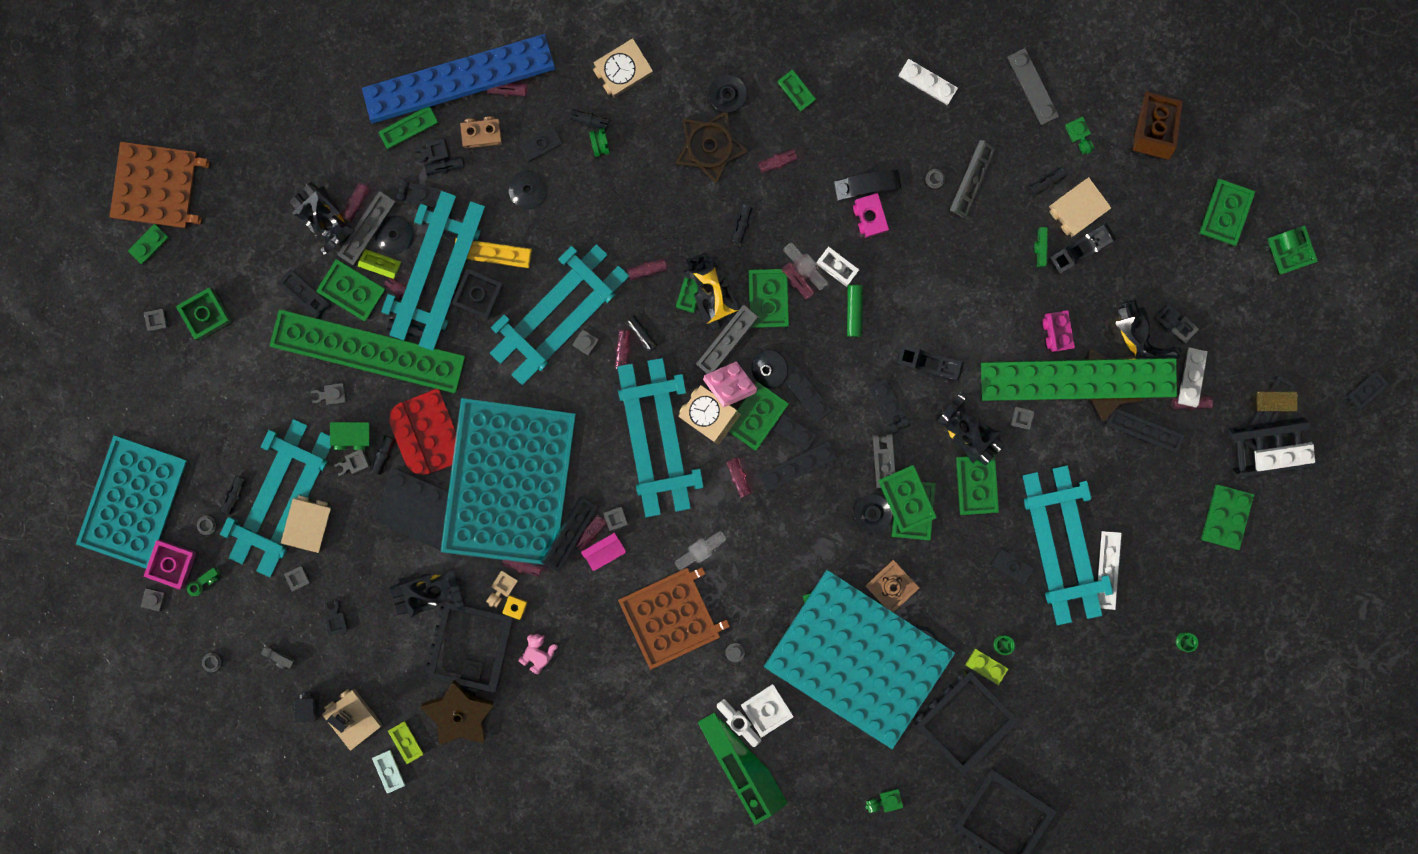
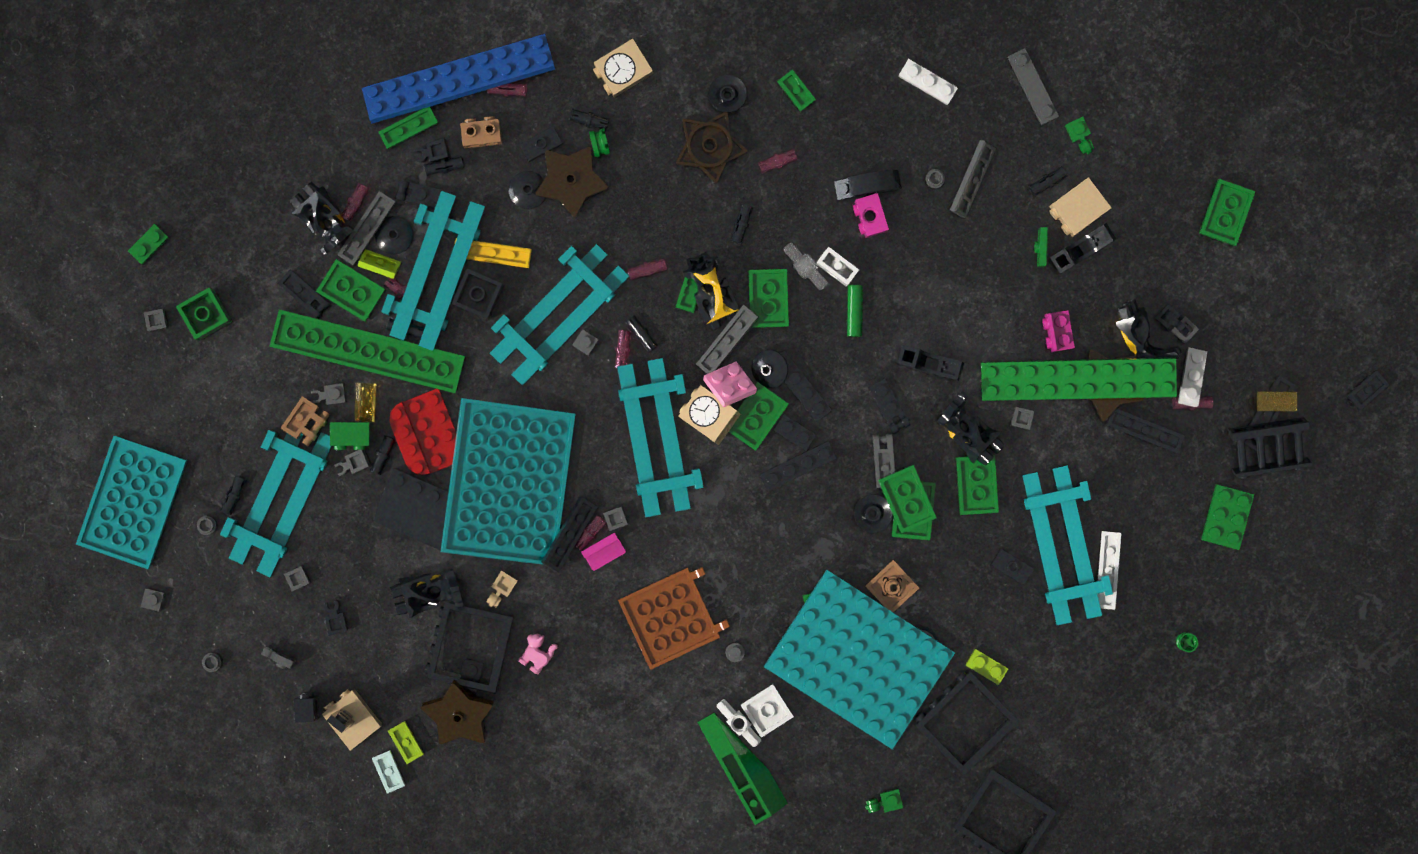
dark orange plate [110,142,210,228] -> none
dark pink brick [143,540,197,589] -> none
green plate [187,567,221,596] -> none
tan brick [281,495,331,553] -> none
clear pink pin [502,560,542,577] -> none
yellow piece [502,595,528,620] -> none
clear axle [675,531,726,570] -> none
clear pink pin [726,458,751,498] -> none
clear pink pin [782,263,814,299] -> none
green wheel [994,635,1015,655] -> none
reddish brown slope [1133,92,1183,160] -> none
white plate [1254,442,1315,471] -> none
green plate [1268,226,1318,275] -> none
none -> medium nougat plate [281,396,330,446]
none -> clear yellow plate [355,383,376,422]
none -> dark brown plate [536,146,608,218]

